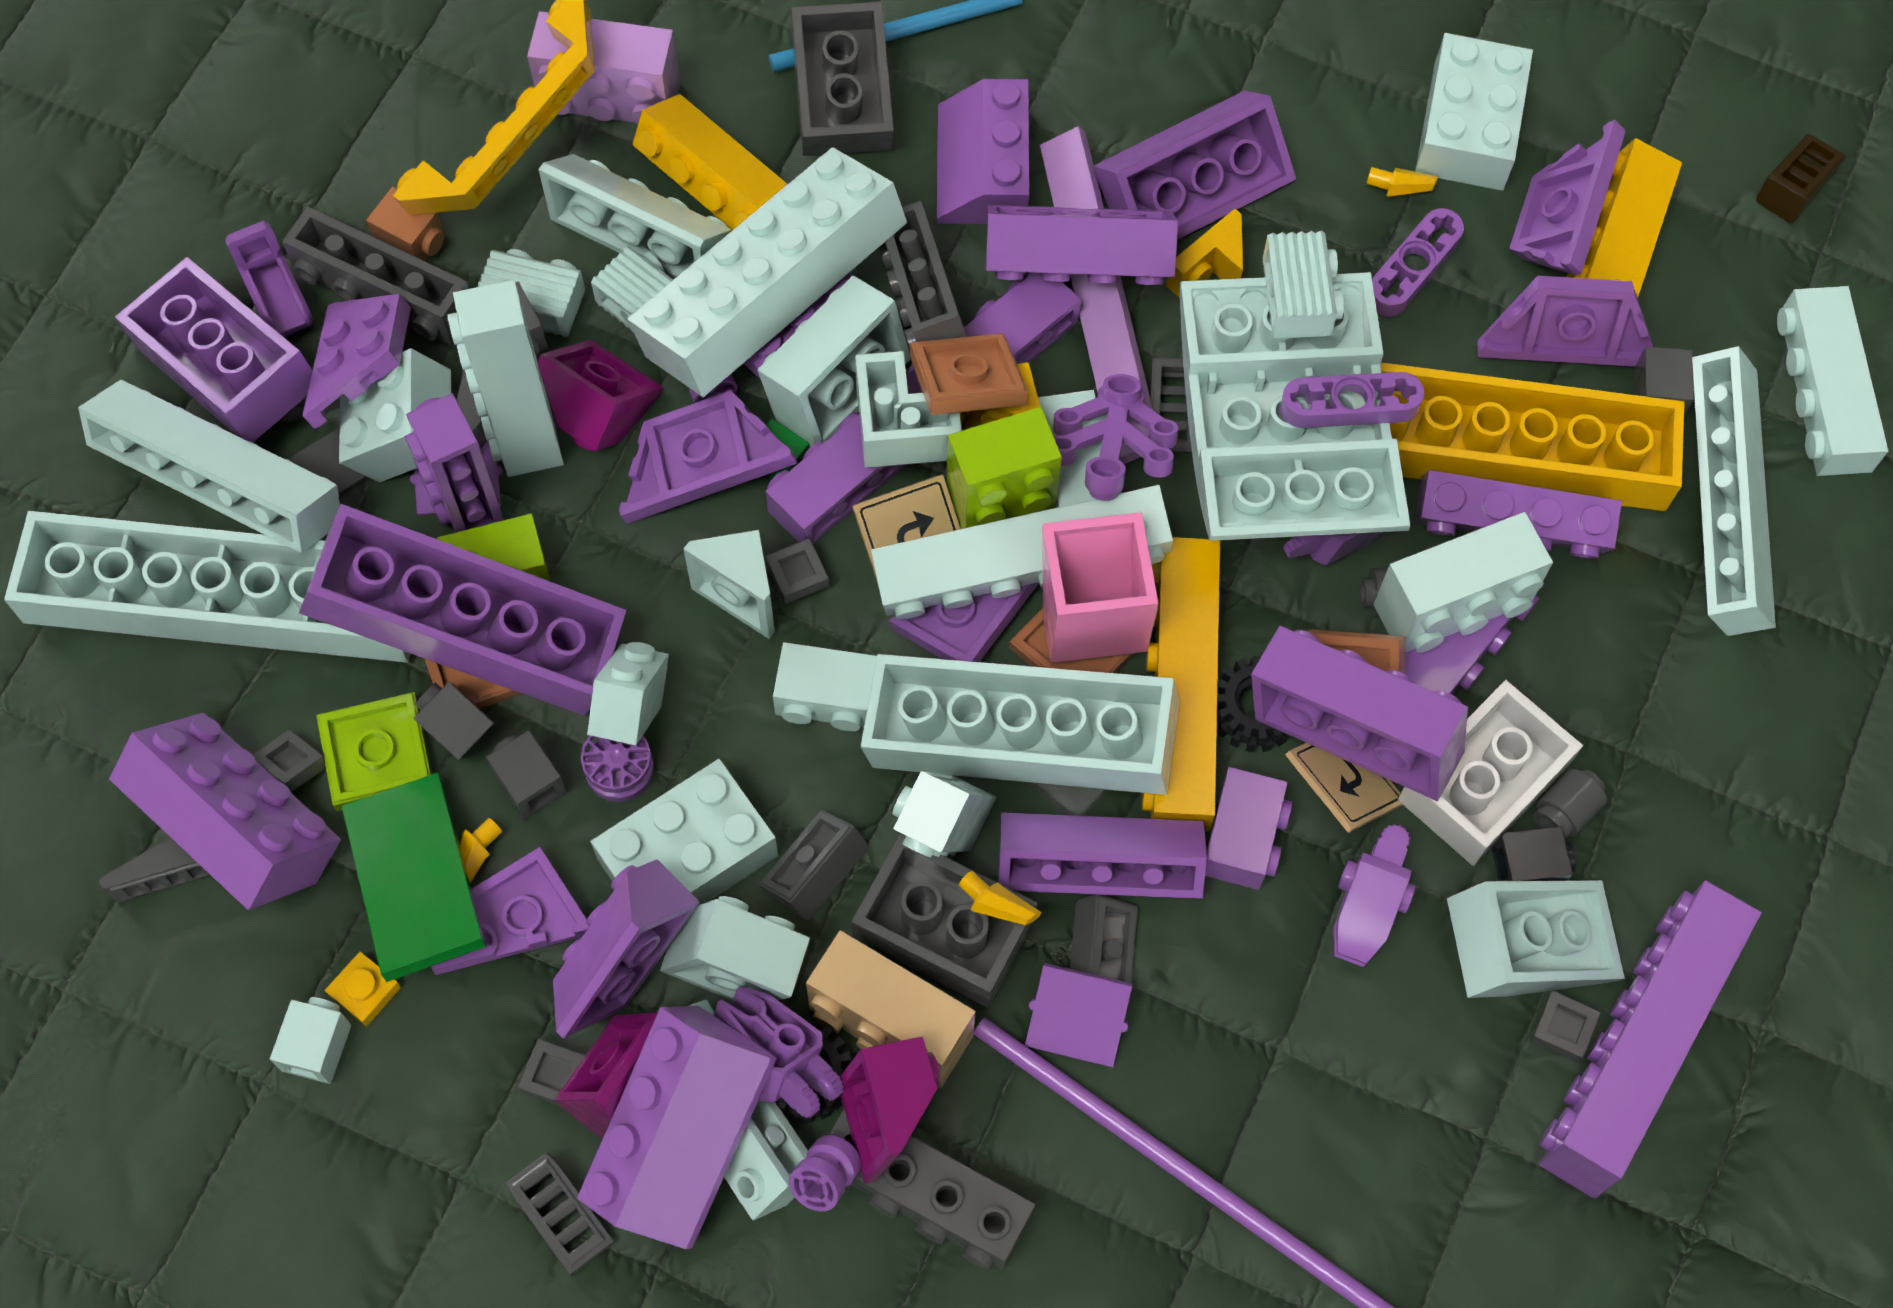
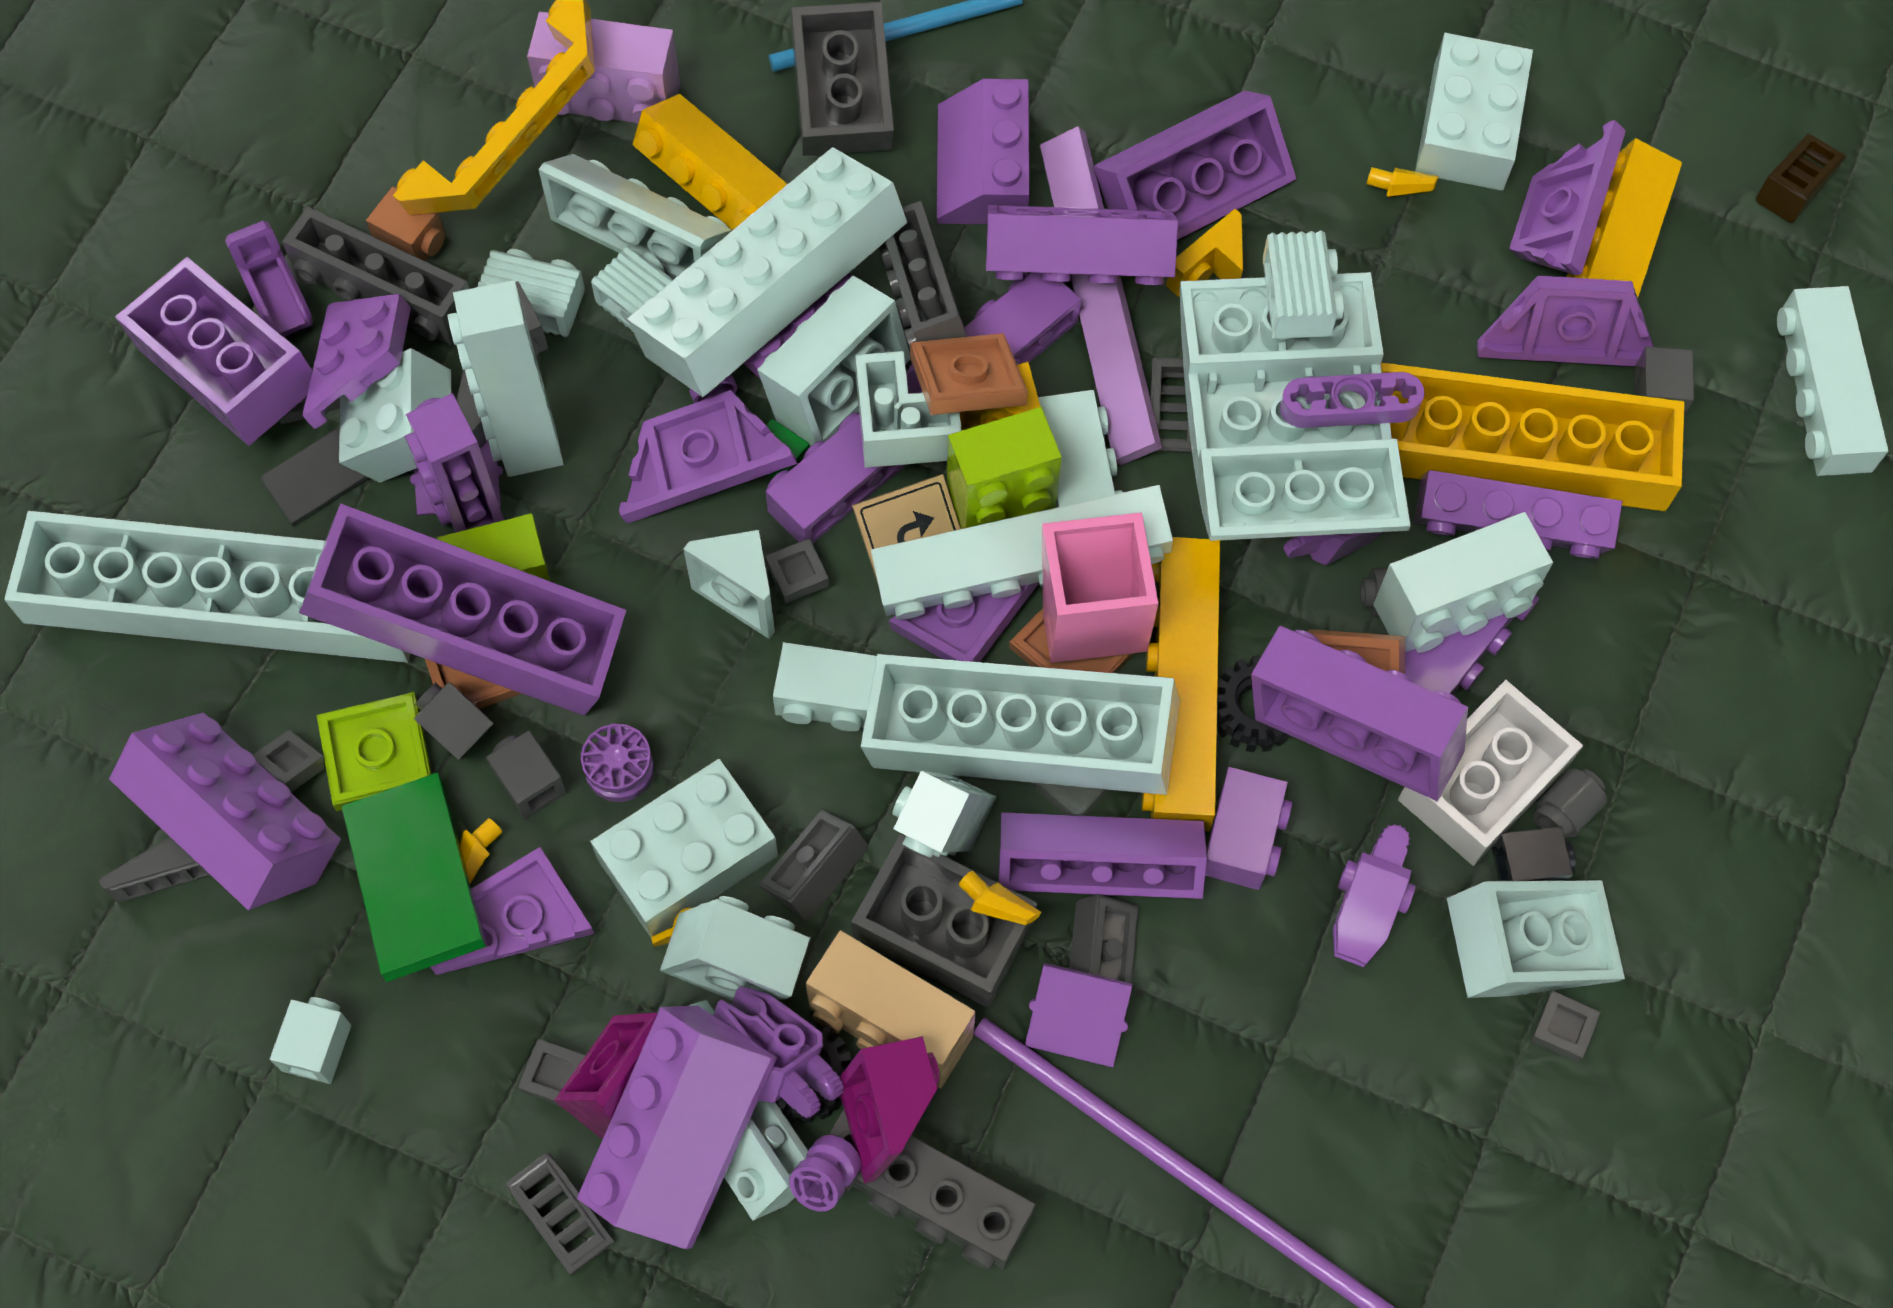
light aqua brick [78,379,340,553] -> none
yellow plate [324,952,402,1027] -> none
magenta slope [538,340,664,452] -> none
medium lavender slope [553,859,700,1039] -> none
light aqua brick [587,642,669,746] -> none
medium lavender plant [1053,374,1178,501] -> none
tan piece [1285,743,1403,833] -> none
medium lavender beam [1372,208,1464,317] -> none
medium lavender brick [1539,880,1762,1199] -> none
light aqua brick [1692,346,1776,636] -> none

